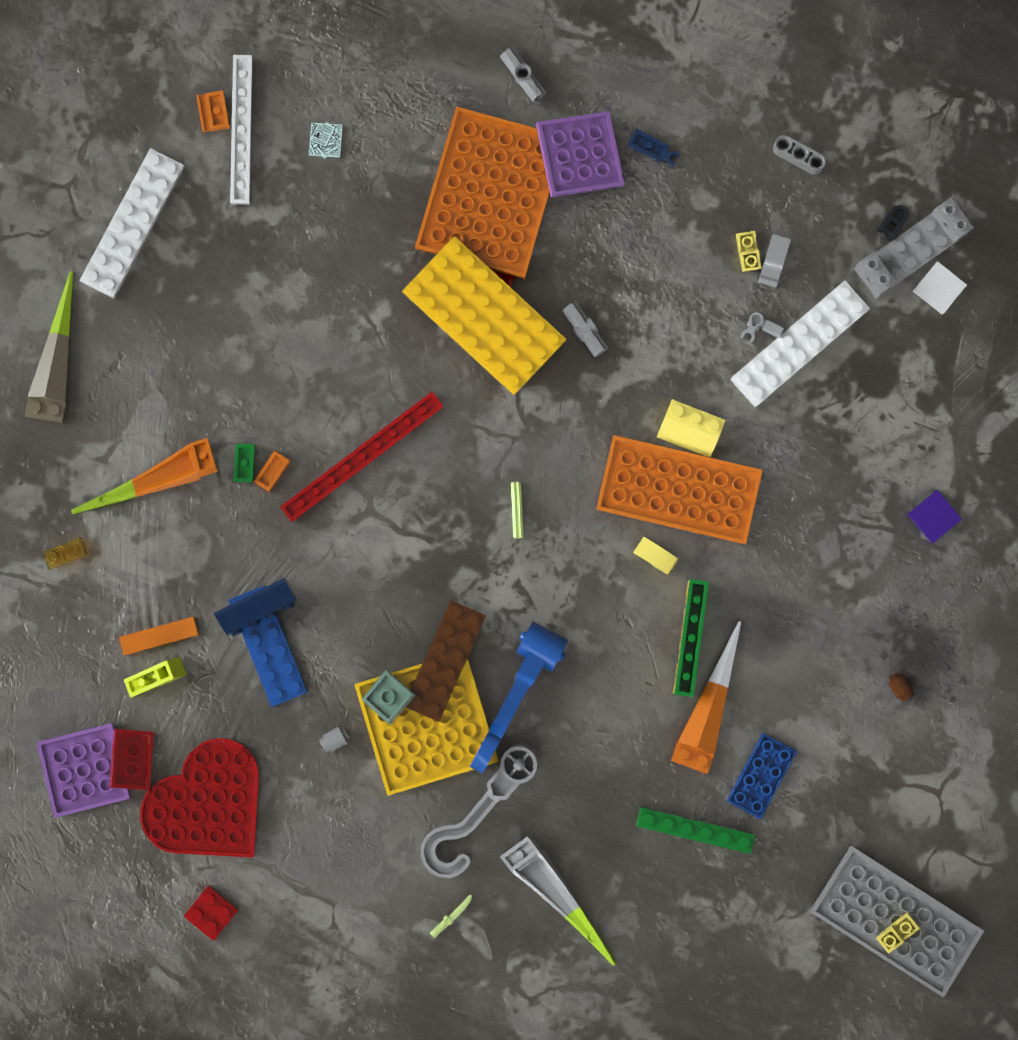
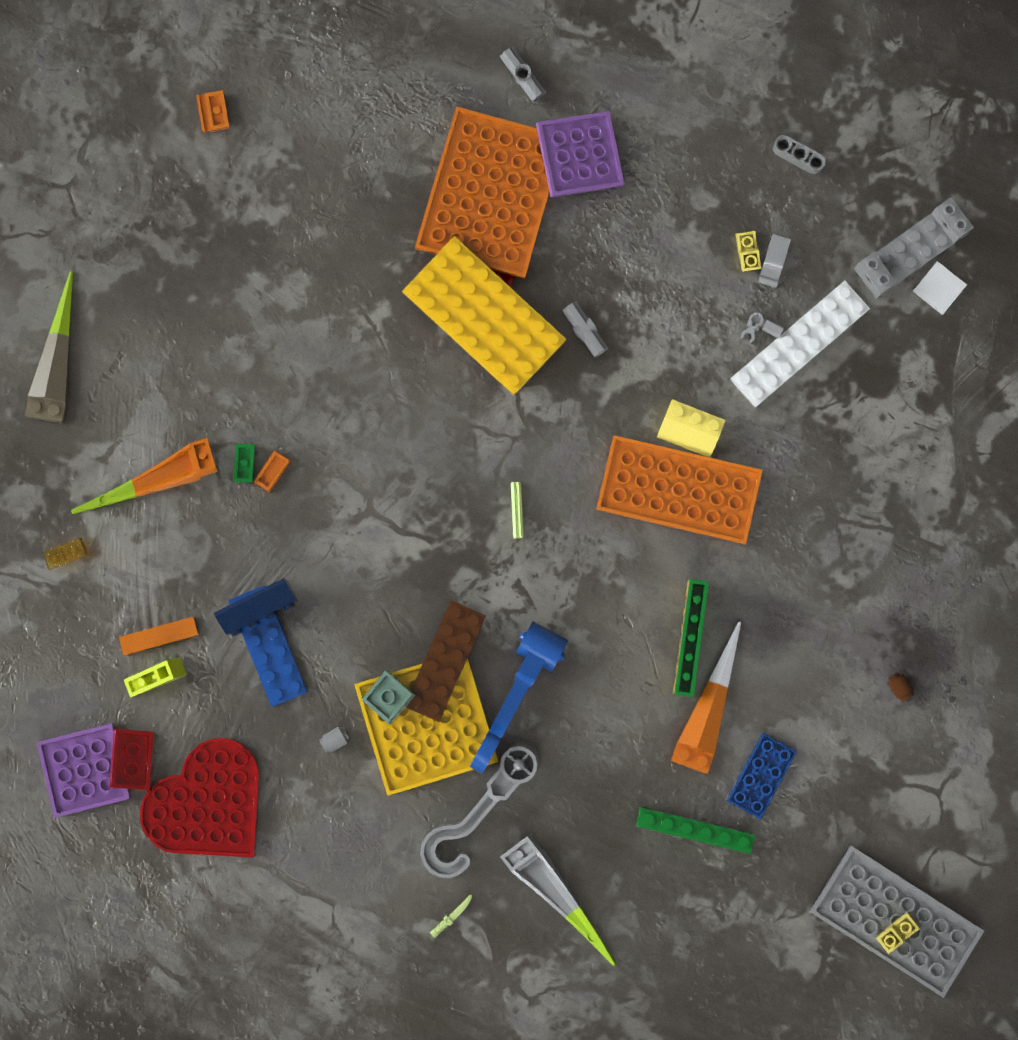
white plate [79,148,185,299] -> none
red plate [183,885,239,941] -> none
white plate [230,55,253,205] -> none
red plate [280,392,444,523] -> none
light aqua piece [309,122,343,159] -> none
dark blue plate [627,128,680,167] -> none
light yellow slope [633,537,678,575] -> none
black plate [877,205,909,241] -> none
dark purple tile [907,490,962,544] -> none

